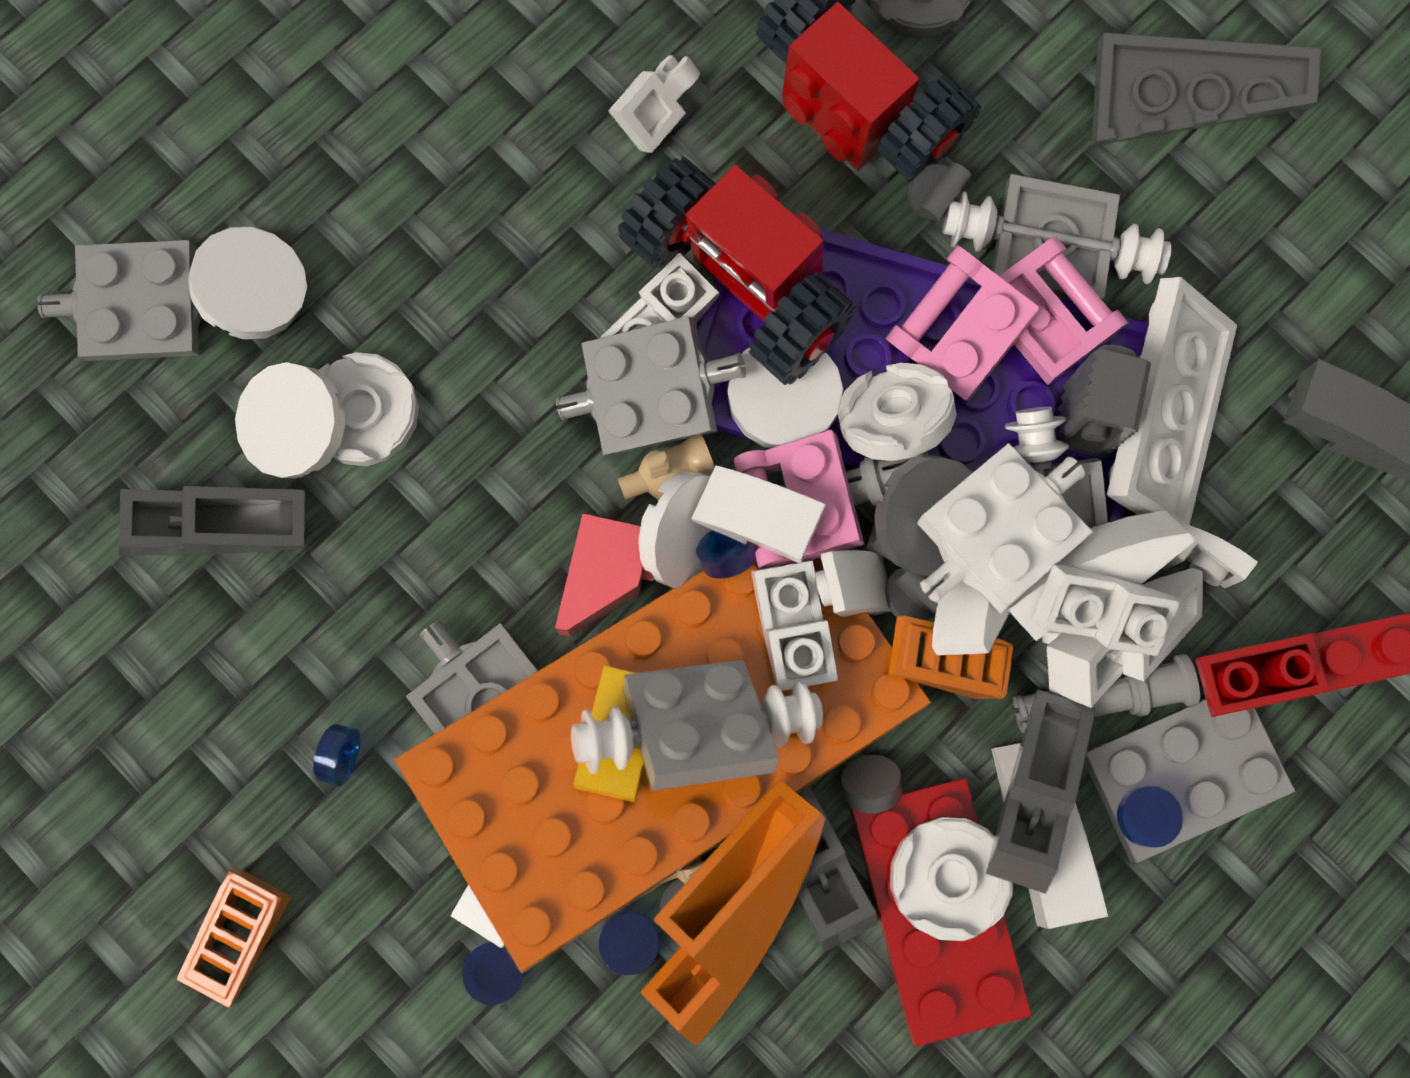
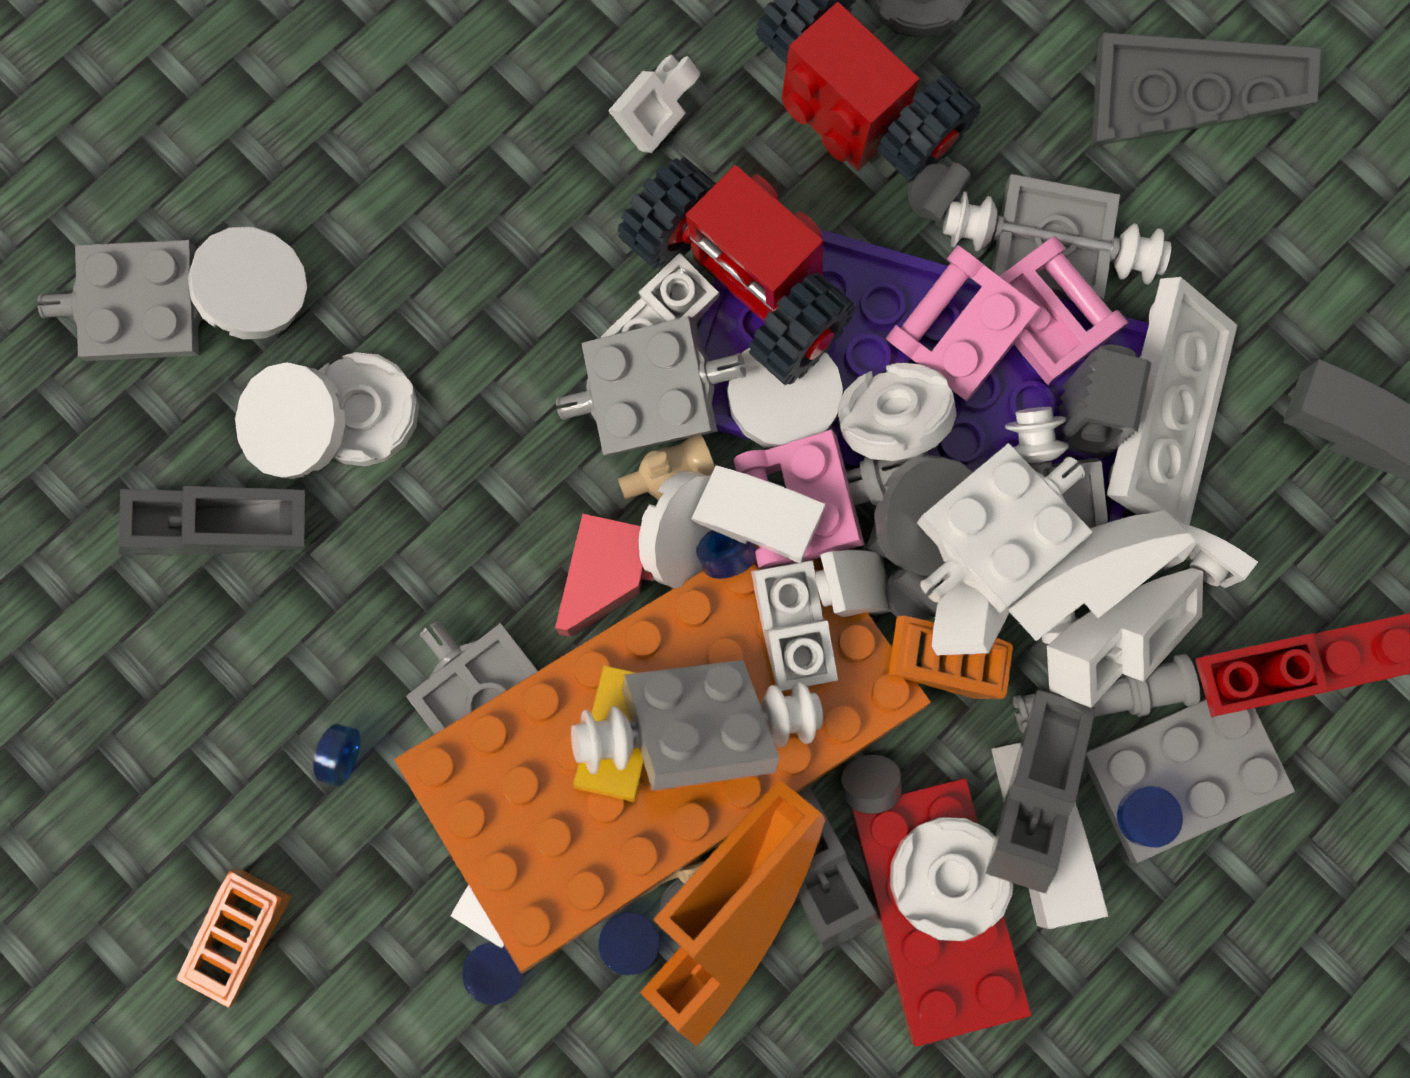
white slope [1032,564,1181,656] -> none

